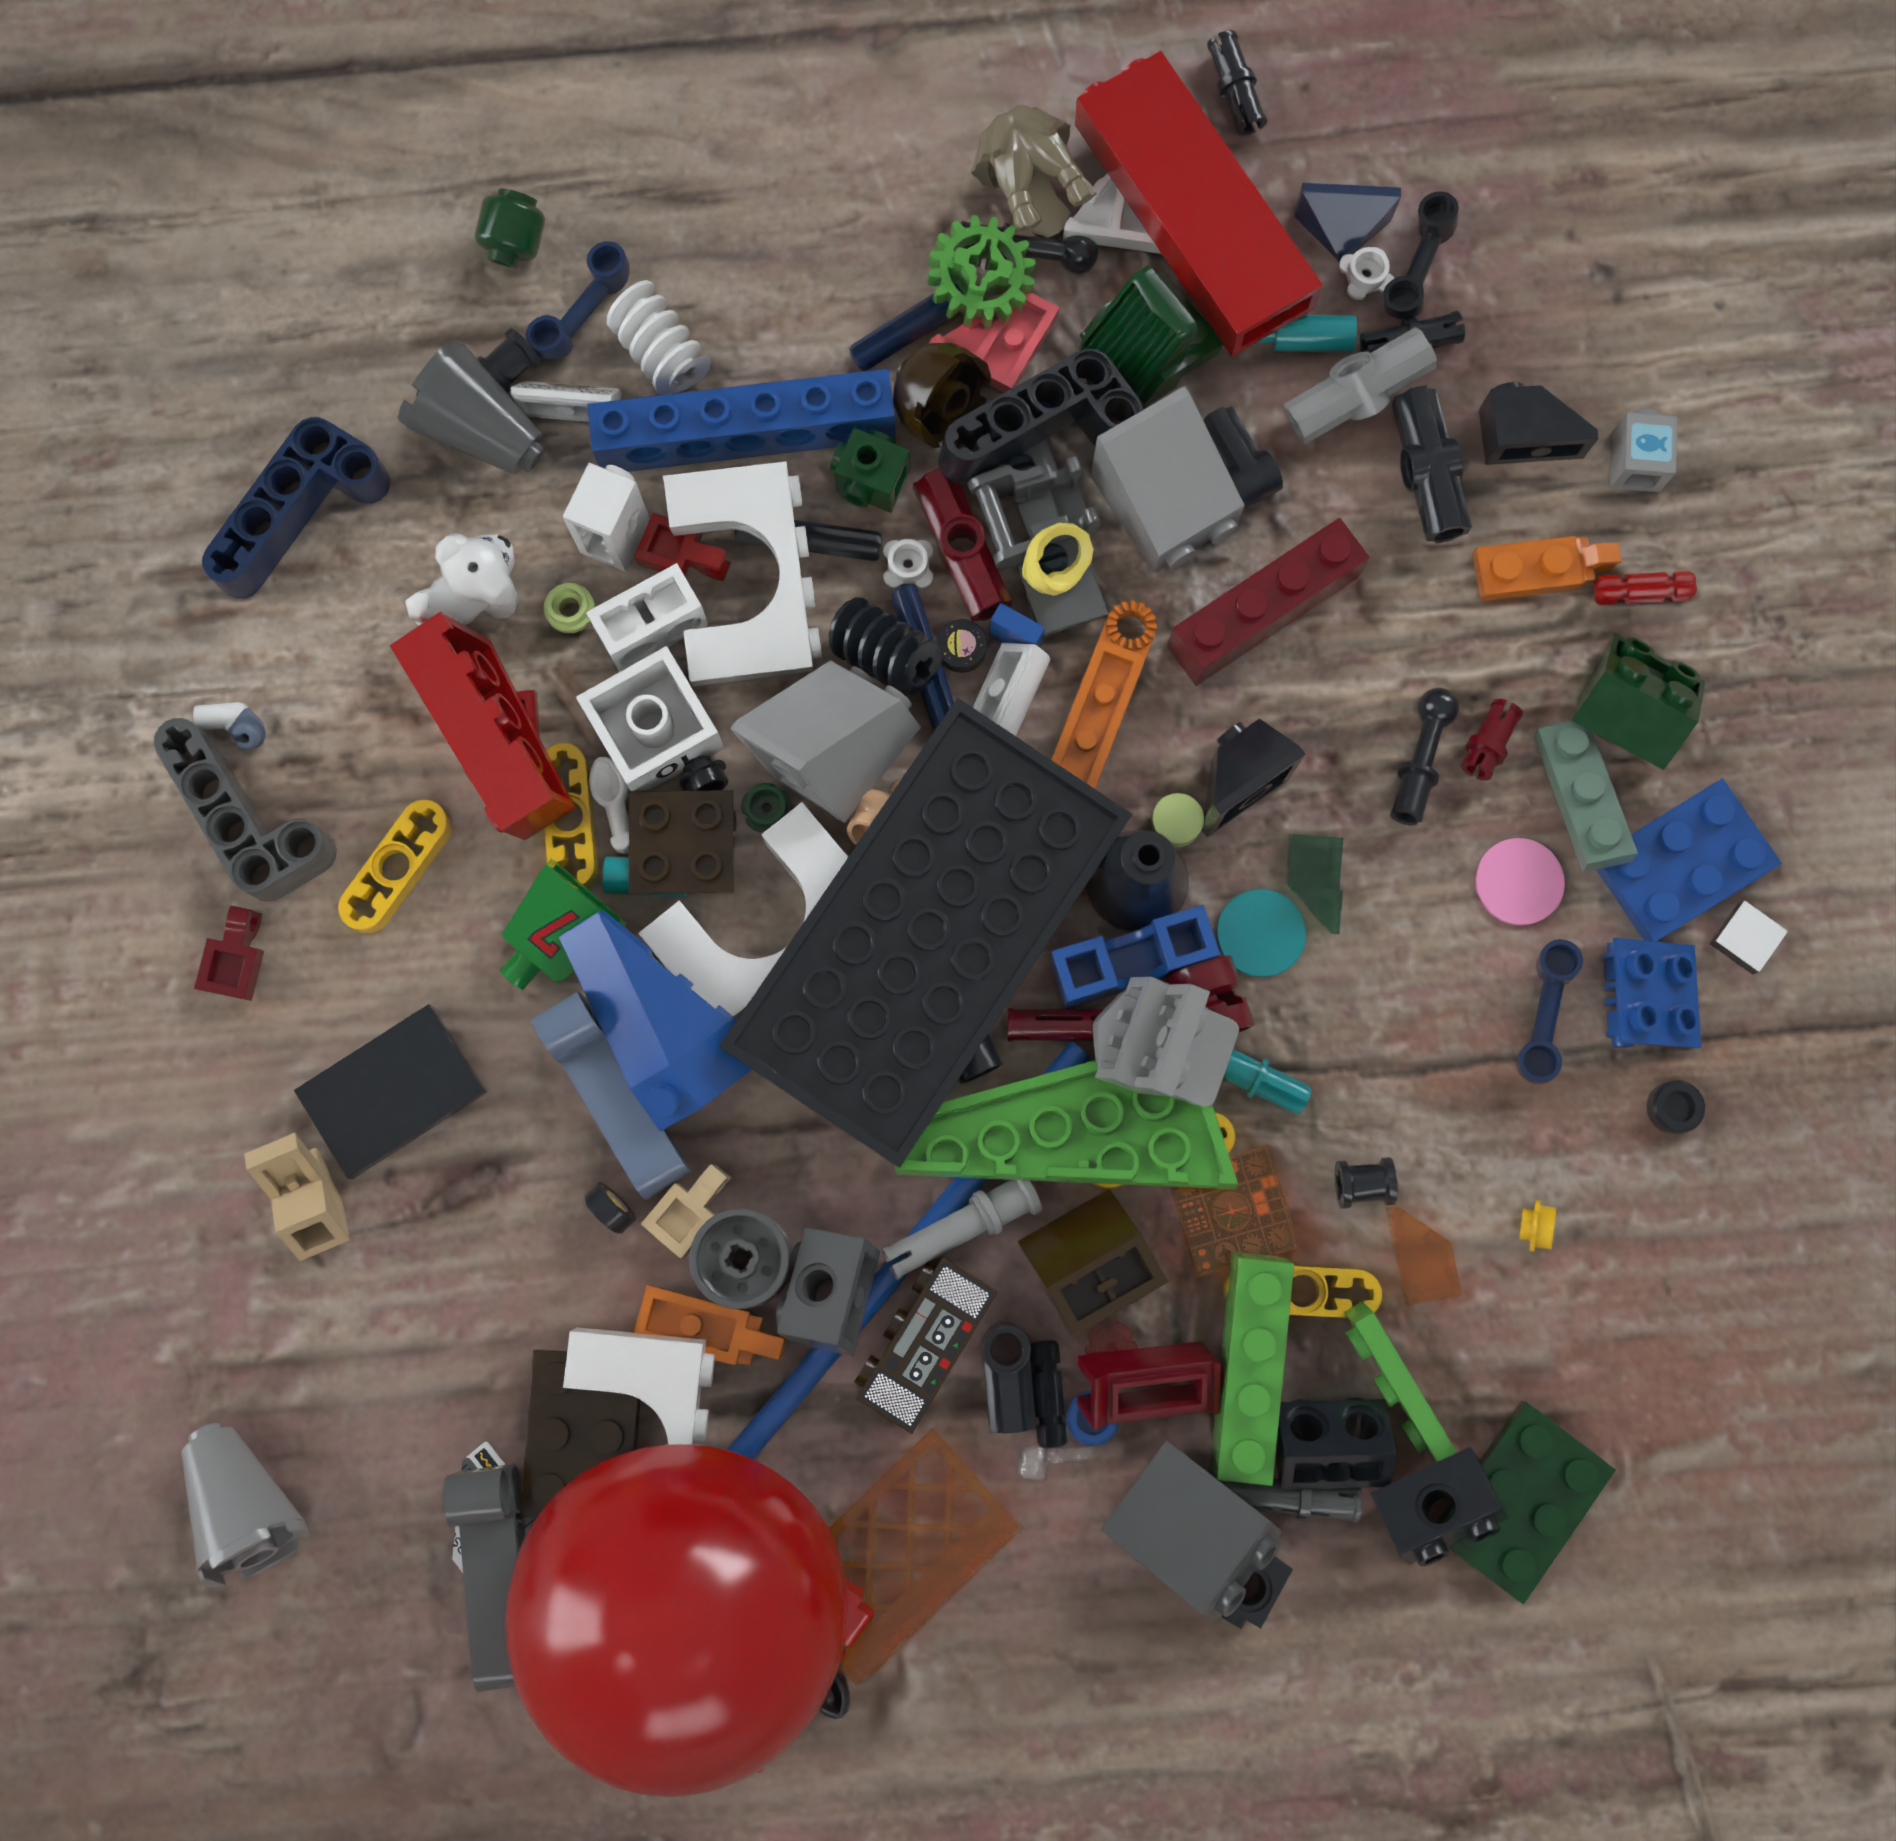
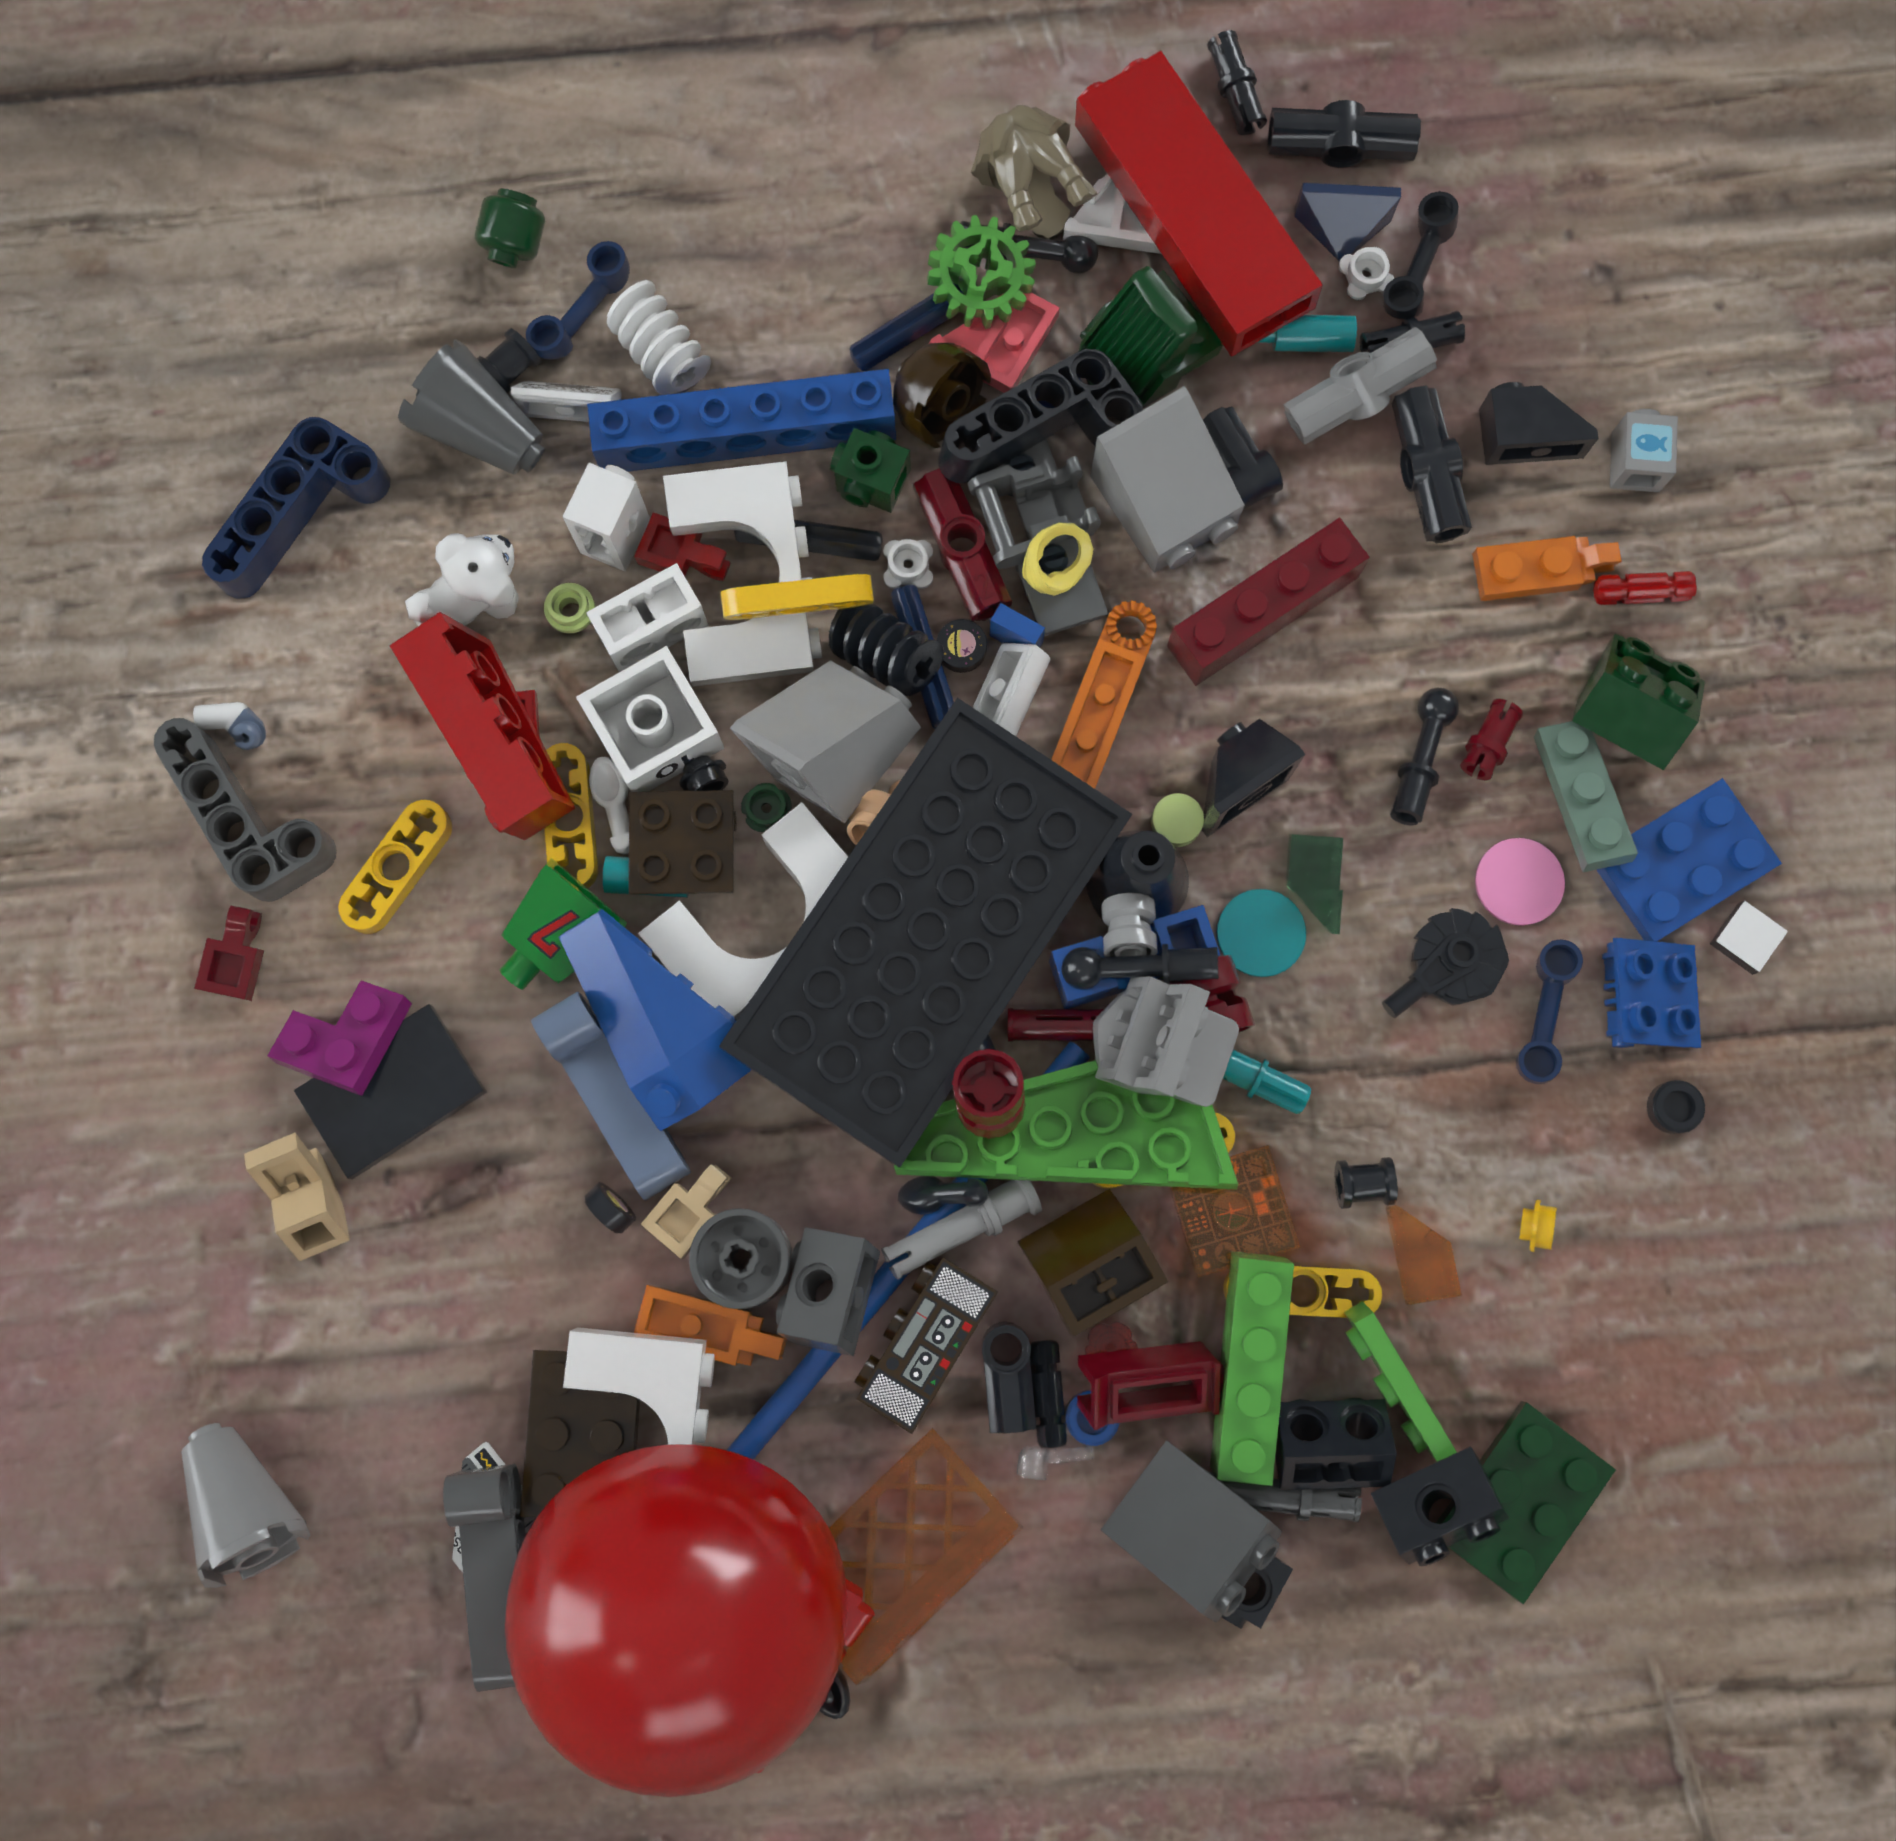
none -> magenta plate [267,980,412,1096]
none -> yellow beam [720,574,874,620]
none -> black piece [898,1176,989,1215]
none -> dark red wheel [952,1049,1026,1138]
none -> black pin [1061,944,1219,990]
none -> light grey wheel [1102,893,1158,957]
none -> black piece [1267,100,1421,168]
none -> black piece [1382,908,1509,1018]

